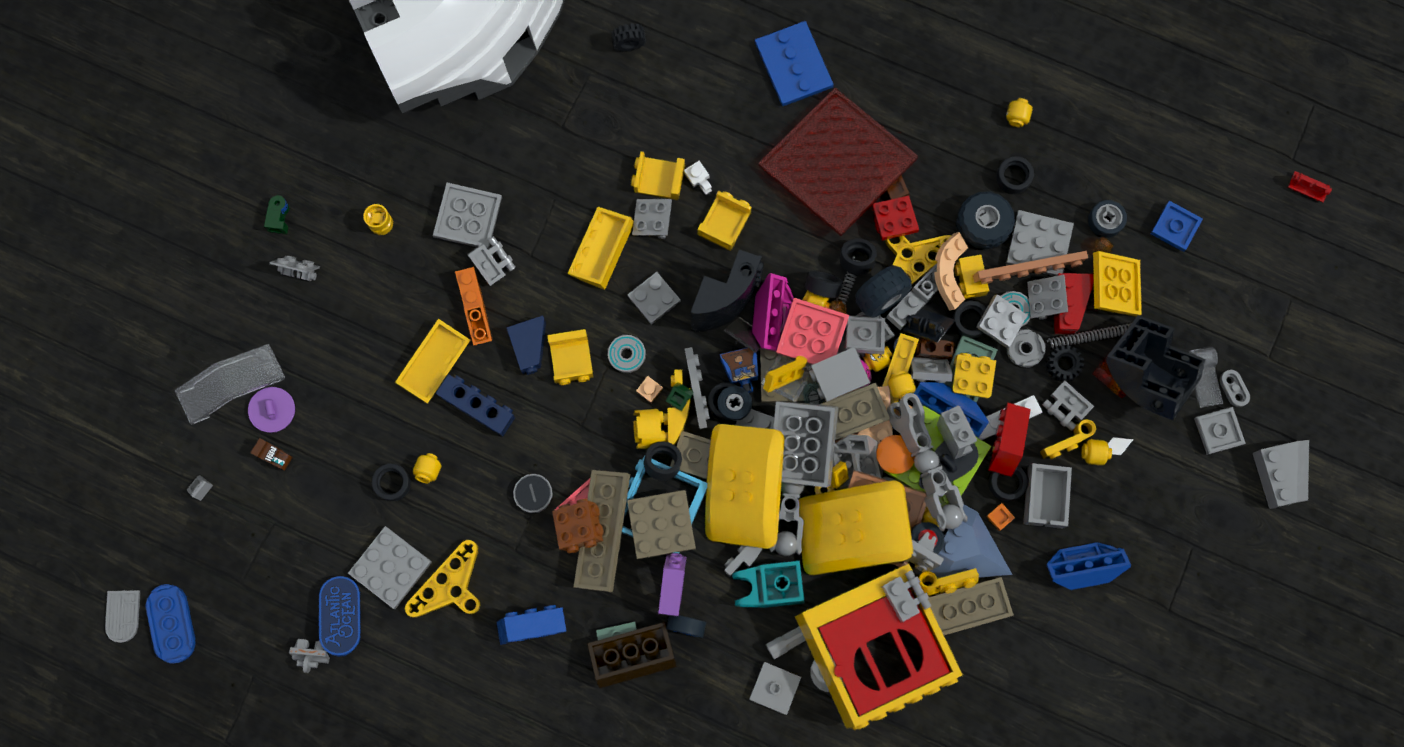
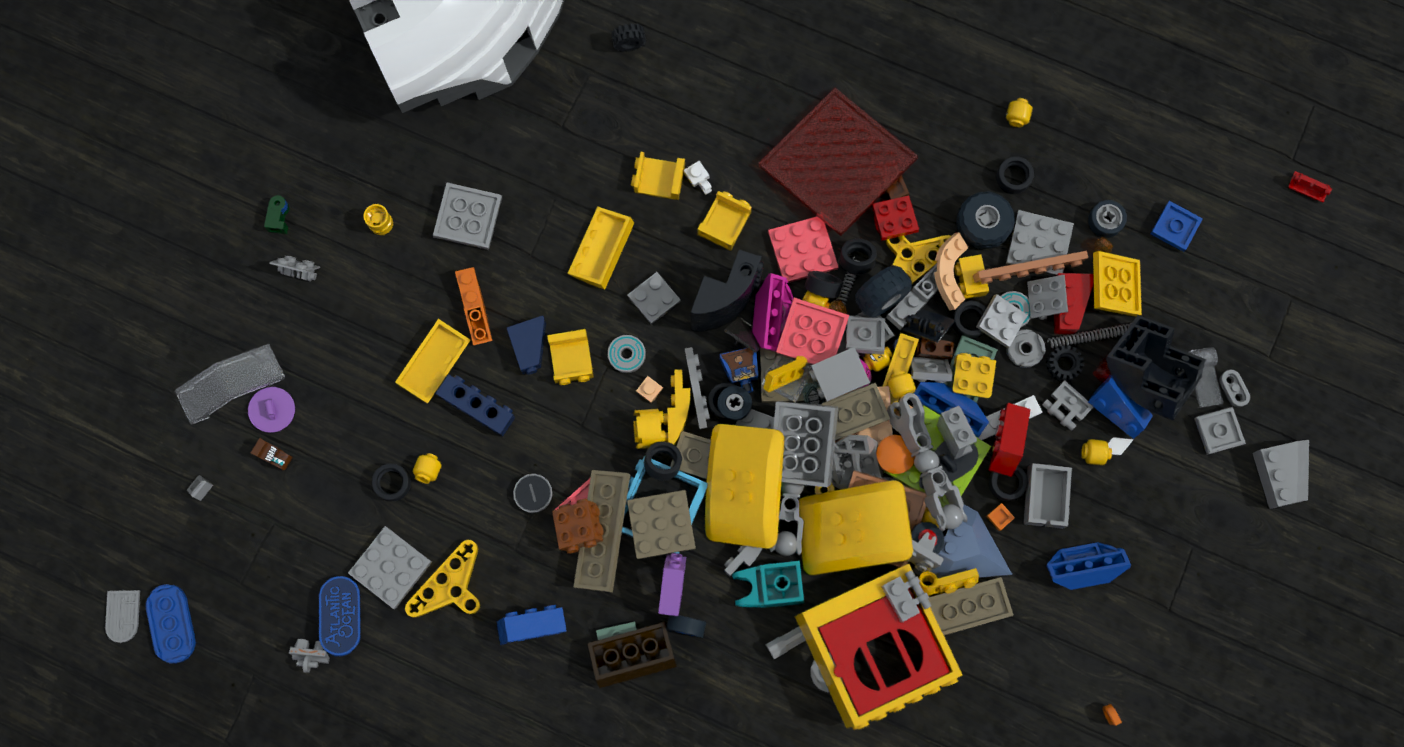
light grey plate [467,236,515,286] -> none
light grey hinge [632,199,672,239] -> none
dark green slope [665,382,694,411] -> none
light grey plate [749,662,801,715] -> none
blue plate [755,21,834,106] -> none
yellow tile [831,461,849,489] -> none
yellow plate [1040,419,1096,460] -> none
none -> coral plate [768,215,839,283]
none -> blue wedge [1088,375,1153,439]
none -> orange tile [1103,704,1122,726]

